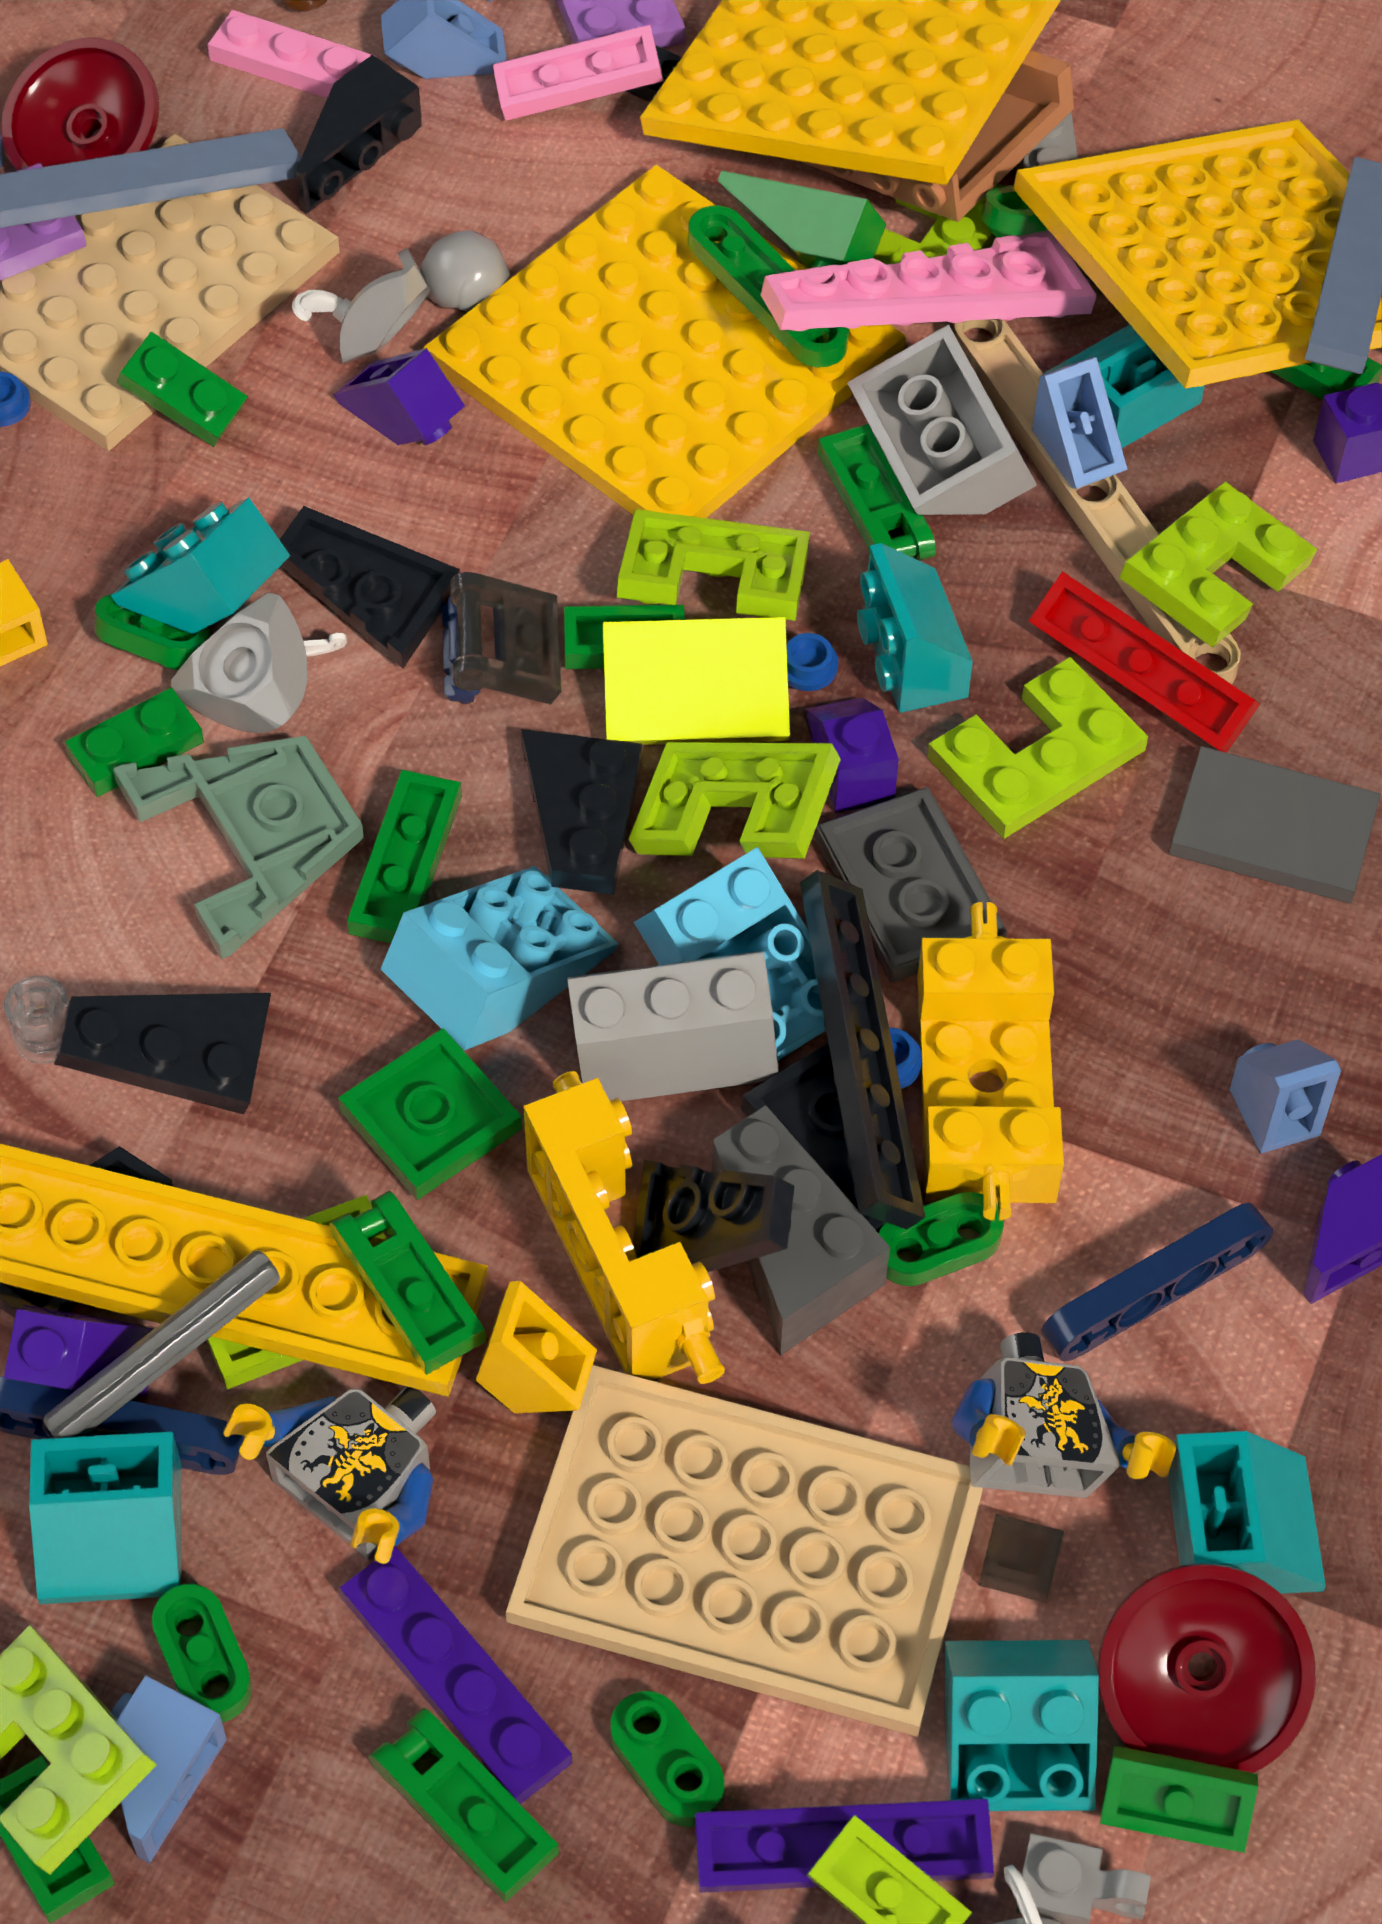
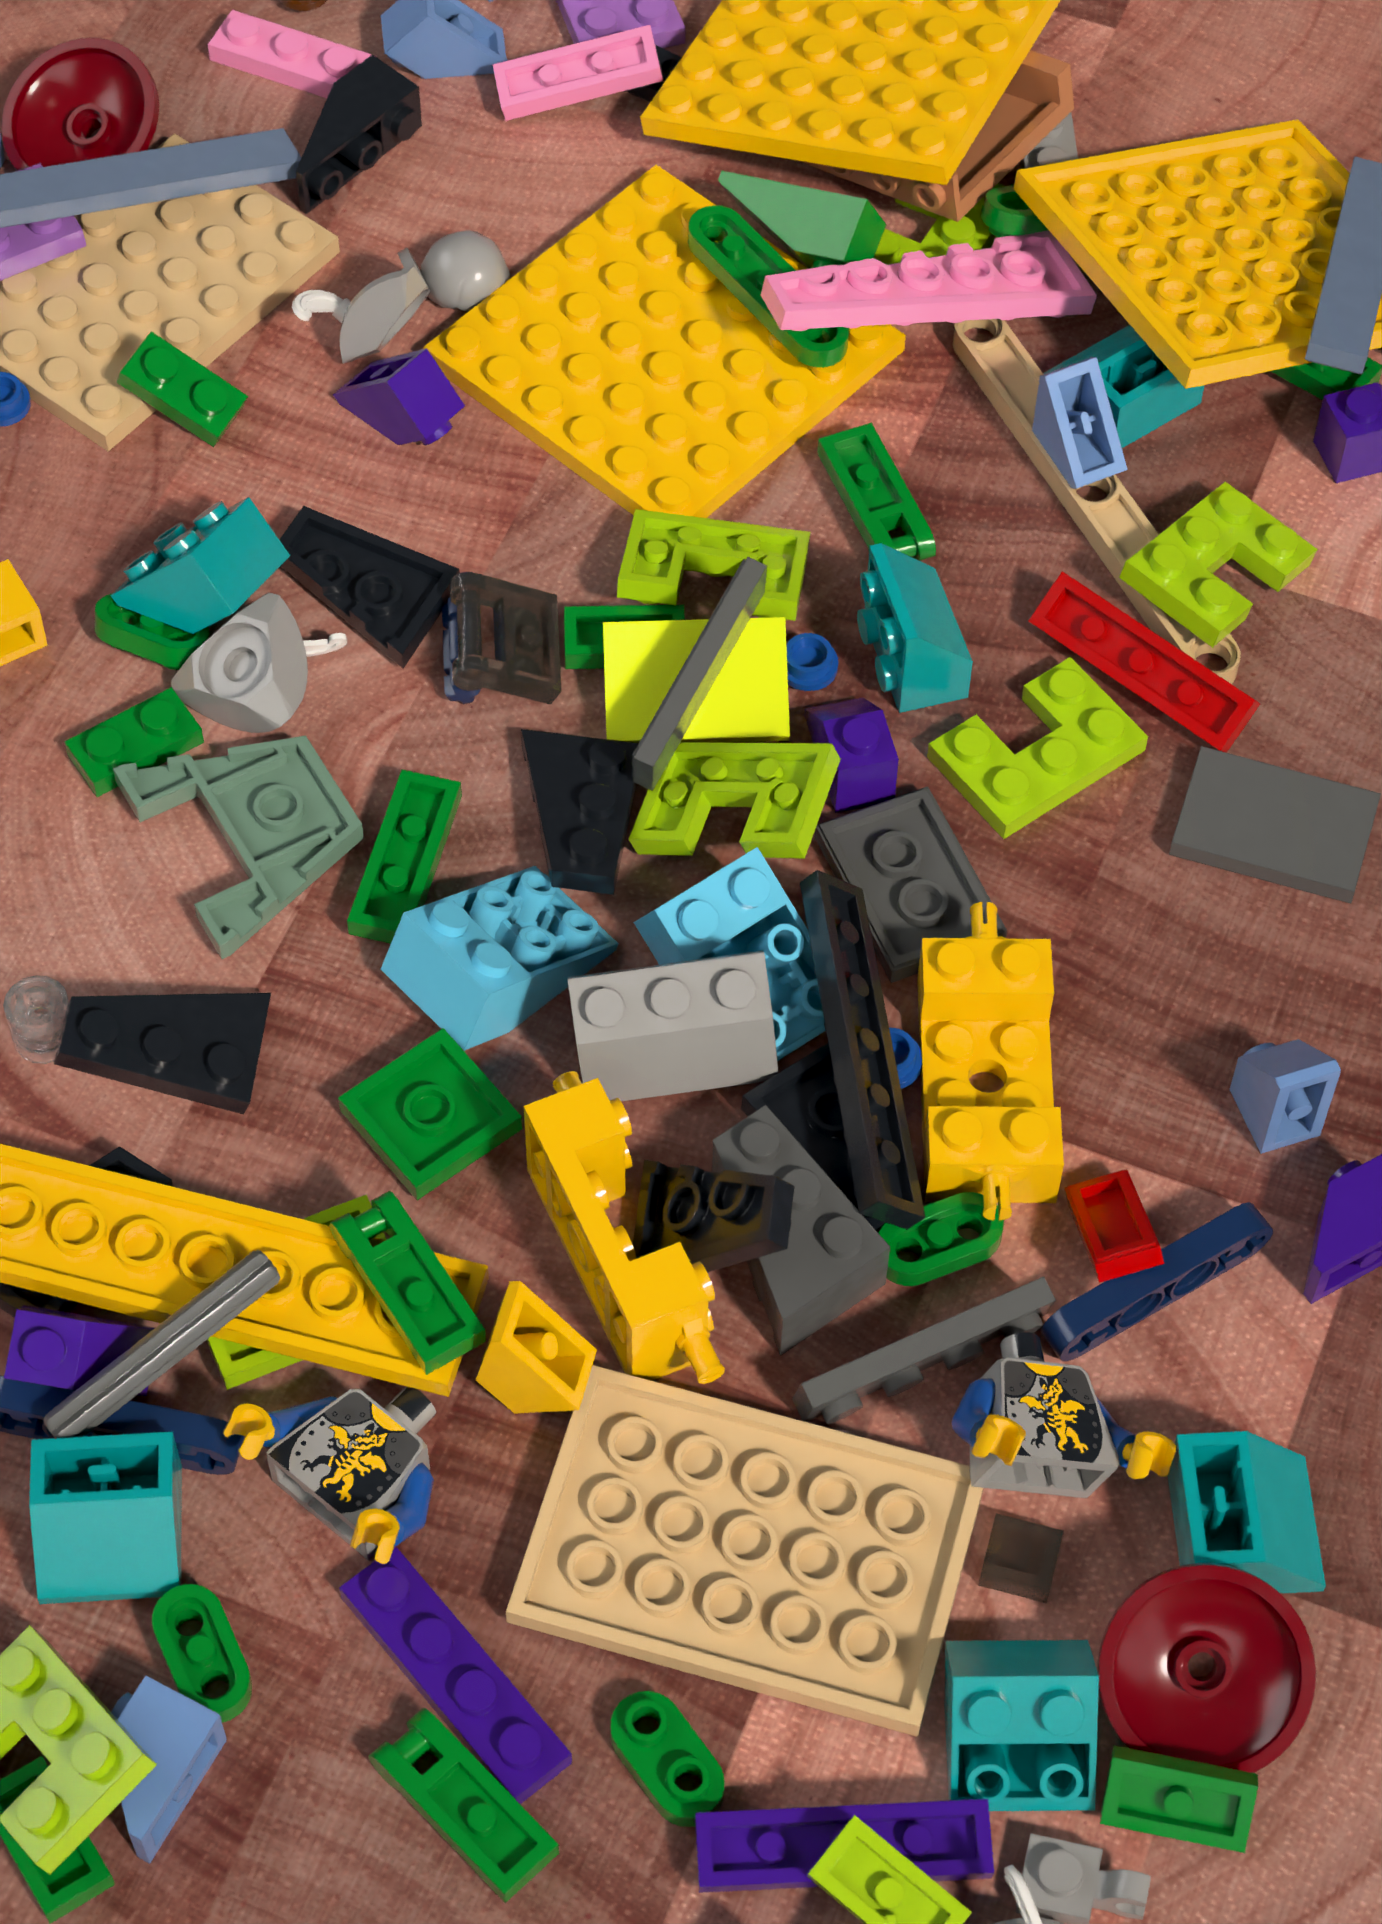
light grey slope [847,324,1037,515] -> none
none -> dark grey tile [632,557,767,791]
none -> dark grey plate [792,1276,1056,1424]
none -> red tile [1064,1169,1164,1283]

